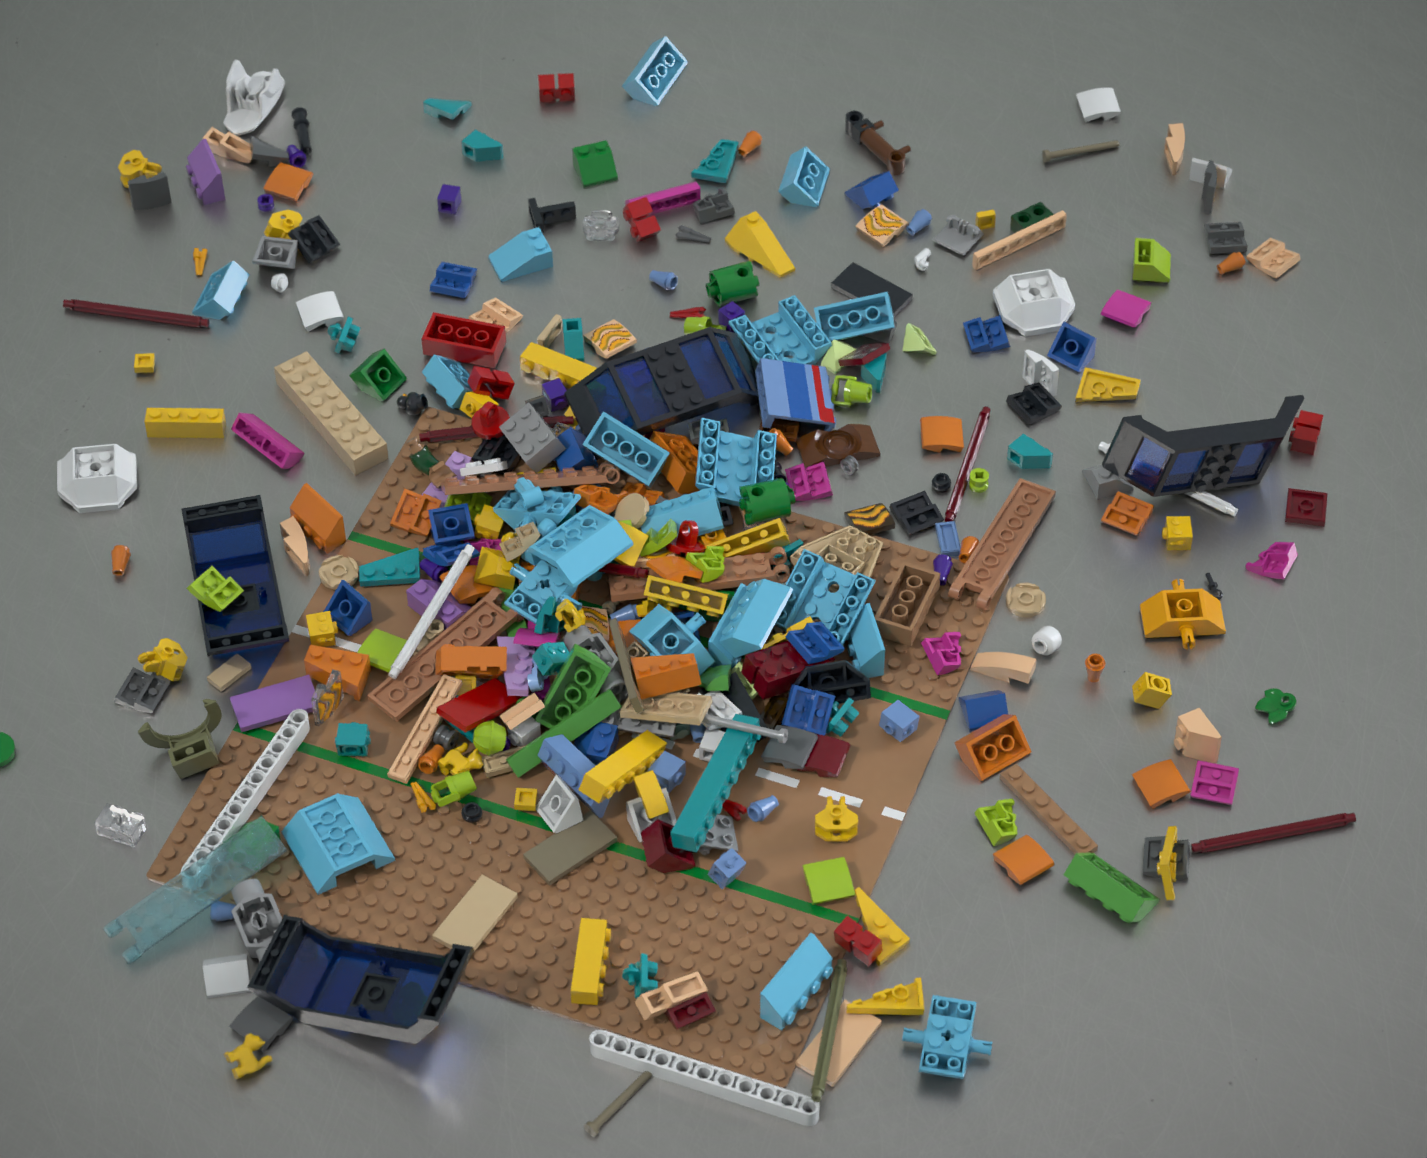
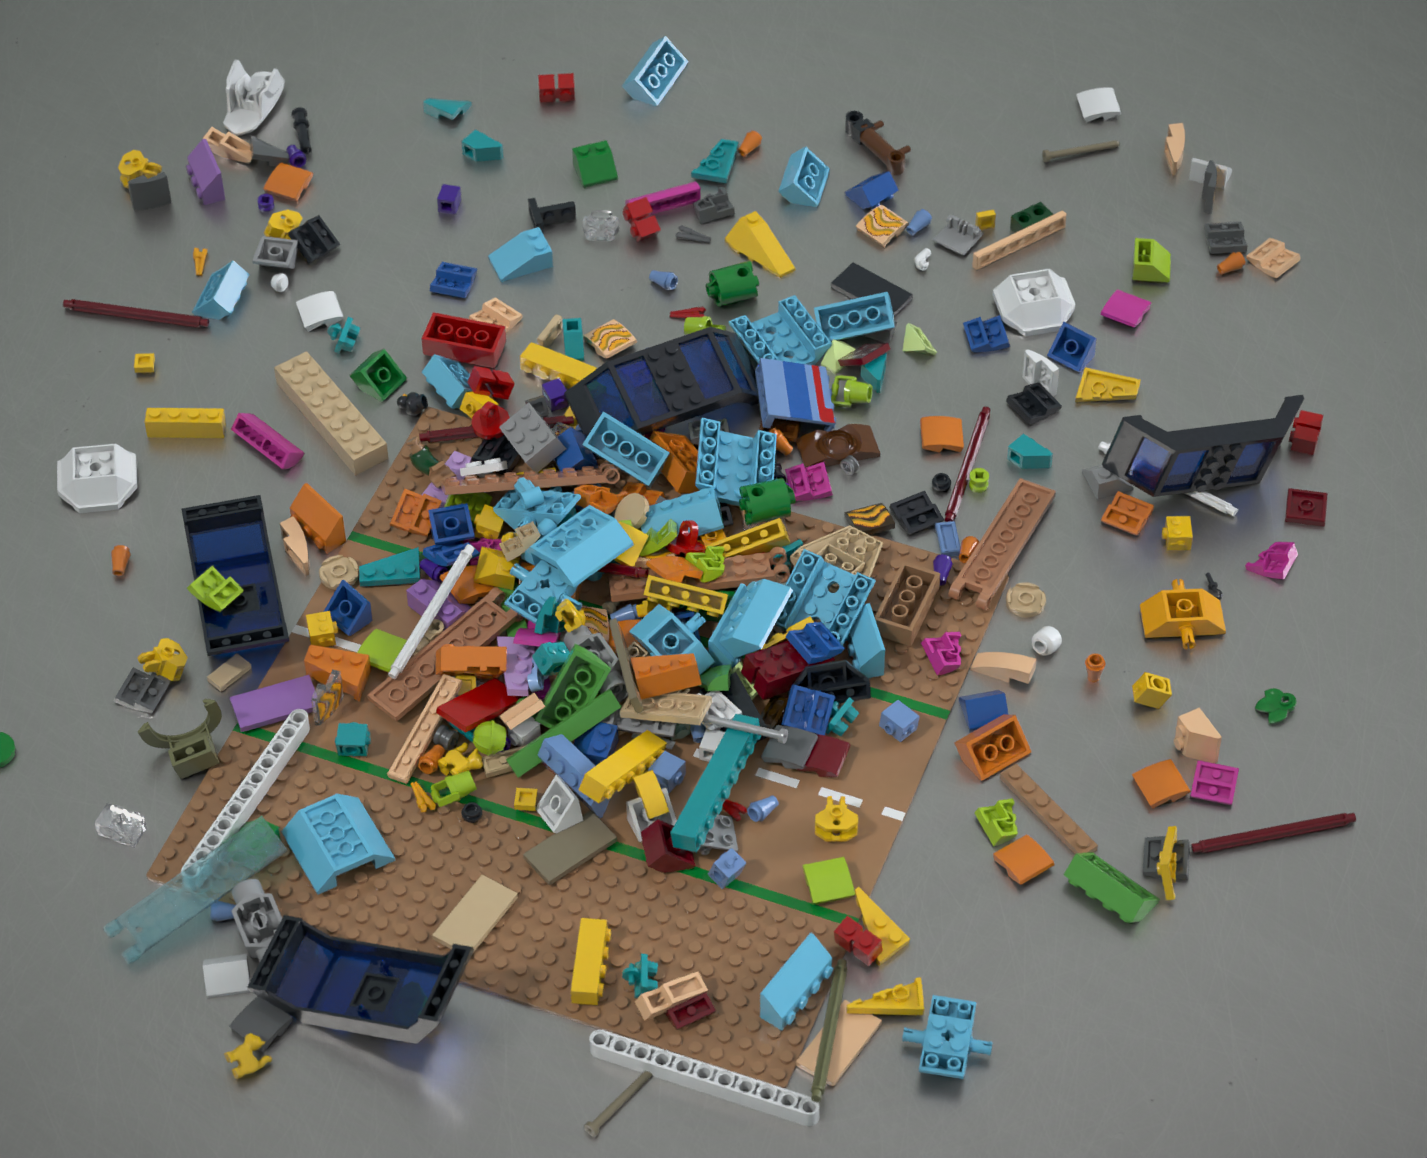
dark purple brick [718,301,745,333] -> none

